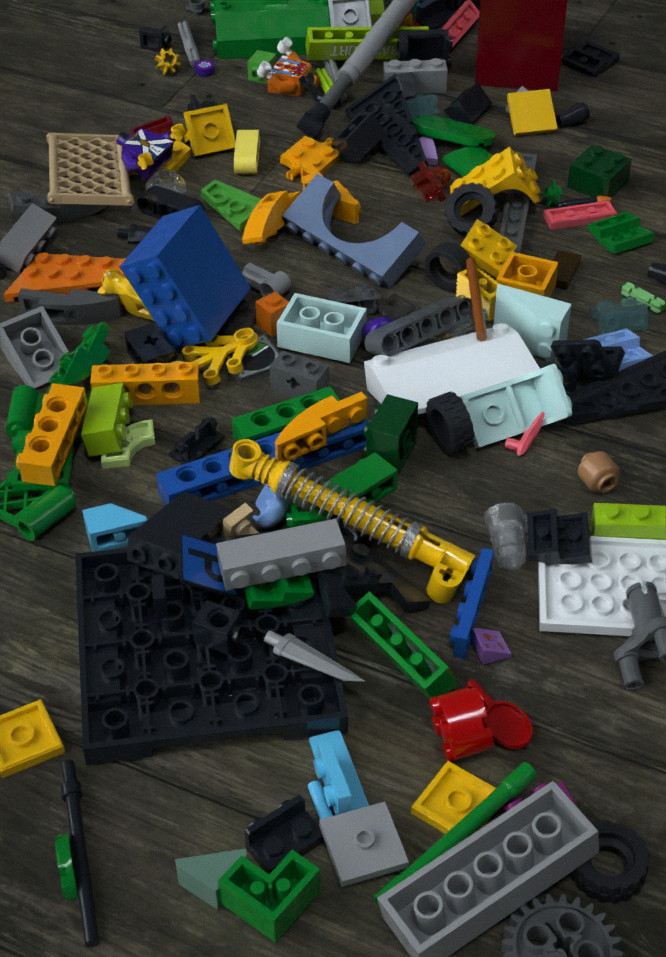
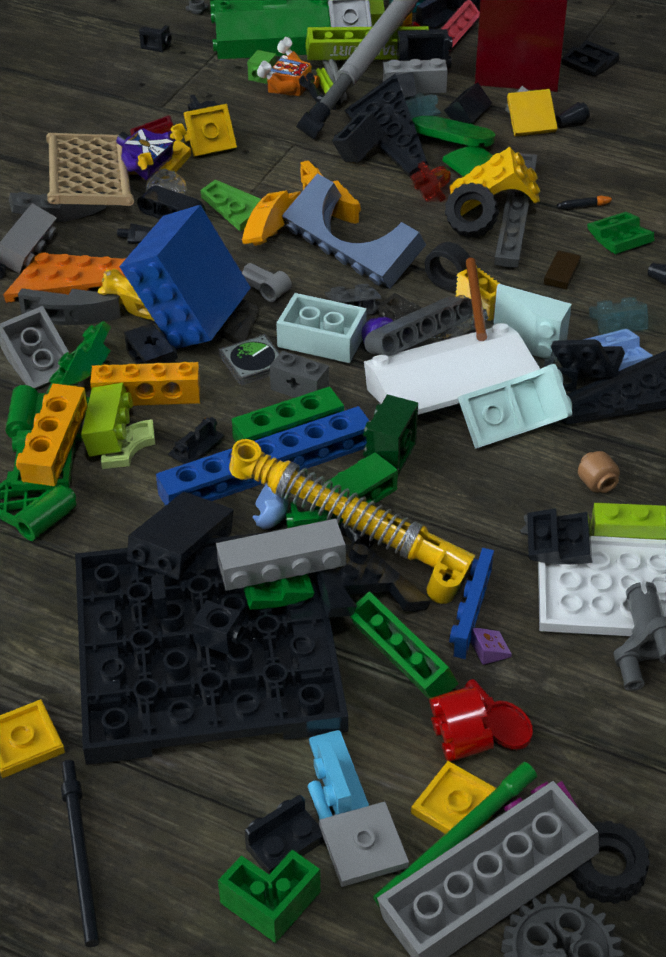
green tile [55,833,78,900] -> none
medium azure slope [82,503,147,552] -> none
yellow gear [155,48,181,75] -> none
yellow plant [171,328,259,385] -> none
sand green slope [175,848,247,910] -> none
light grey axle [178,20,200,67] -> none
blue piece [179,533,237,599] -> none
tile [194,59,215,77] -> none
tan bracket [221,503,259,537] -> none
light yellow beam [234,130,260,174] -> none
orange brick [255,292,289,337] -> none
light grey bar [264,630,366,682] -> none
light orange slope [275,392,367,463] -> none
light orange plate [280,136,341,181] -> none
lavender tile [419,136,438,166] -> none
black tyre [426,391,475,456] -> none
yellow plate [460,219,517,278] -> none
clear plant [483,503,526,571] -> none
light orange brick [496,251,559,298] -> none
coral bar [505,412,545,456] -> none
green plate [543,180,562,207] -> none
coral tile [543,200,617,230] -> none
dark green brick [567,144,632,198] -> none
bright green axle [621,282,666,314] -> none

